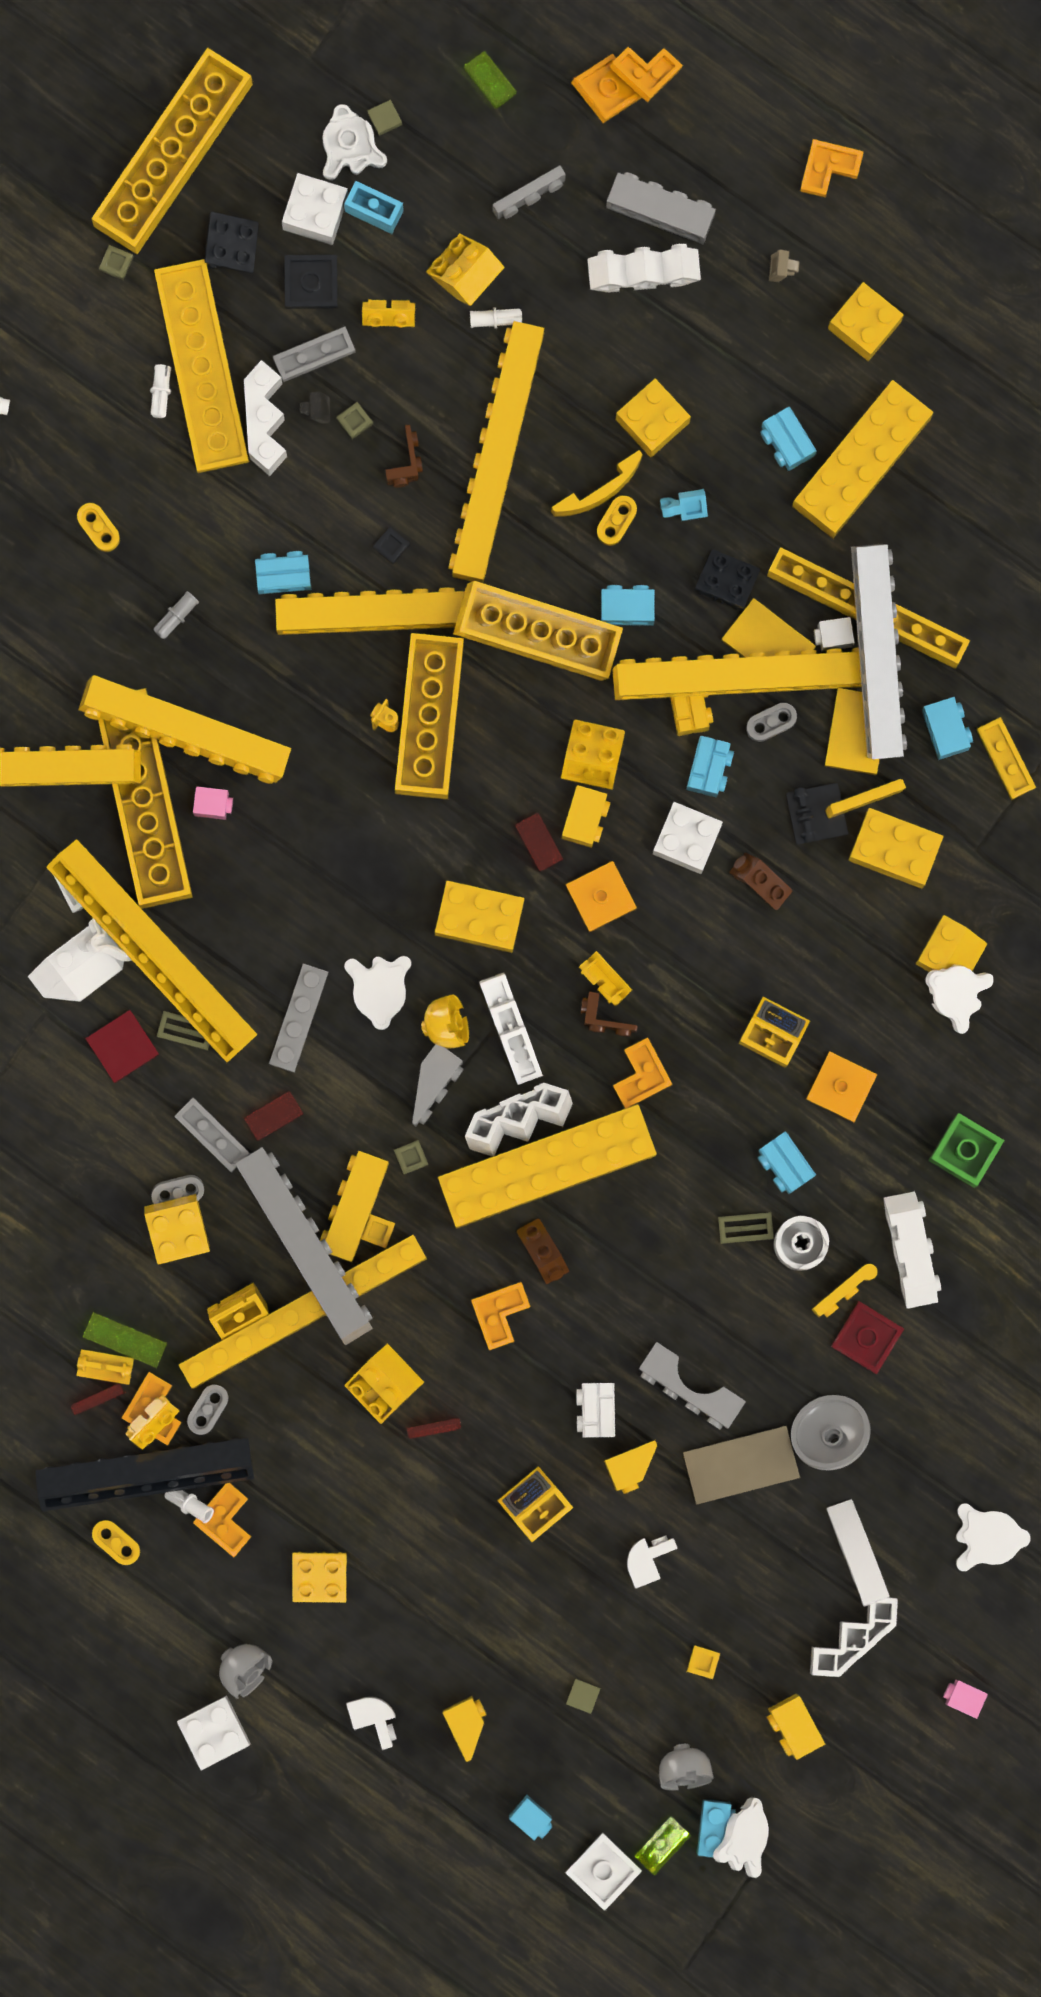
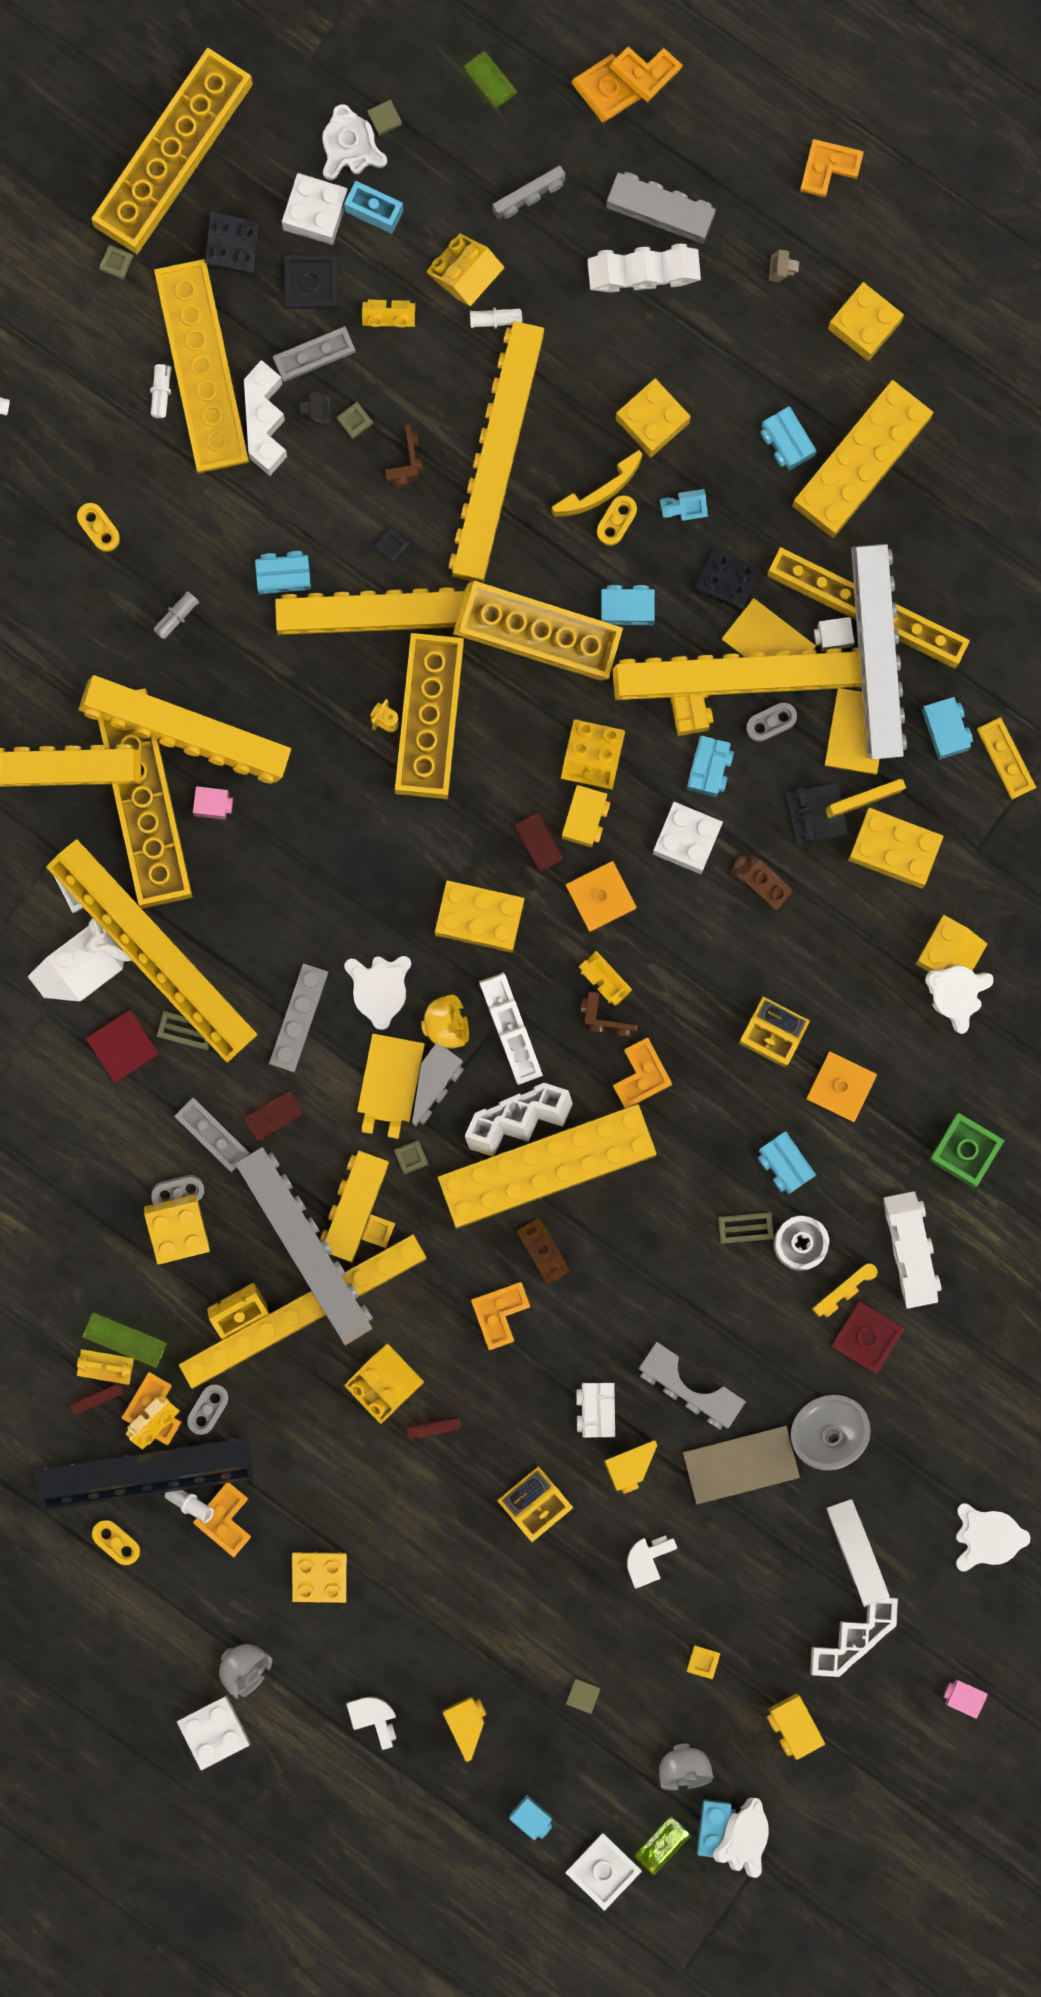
none -> yellow tile [357,1034,425,1139]

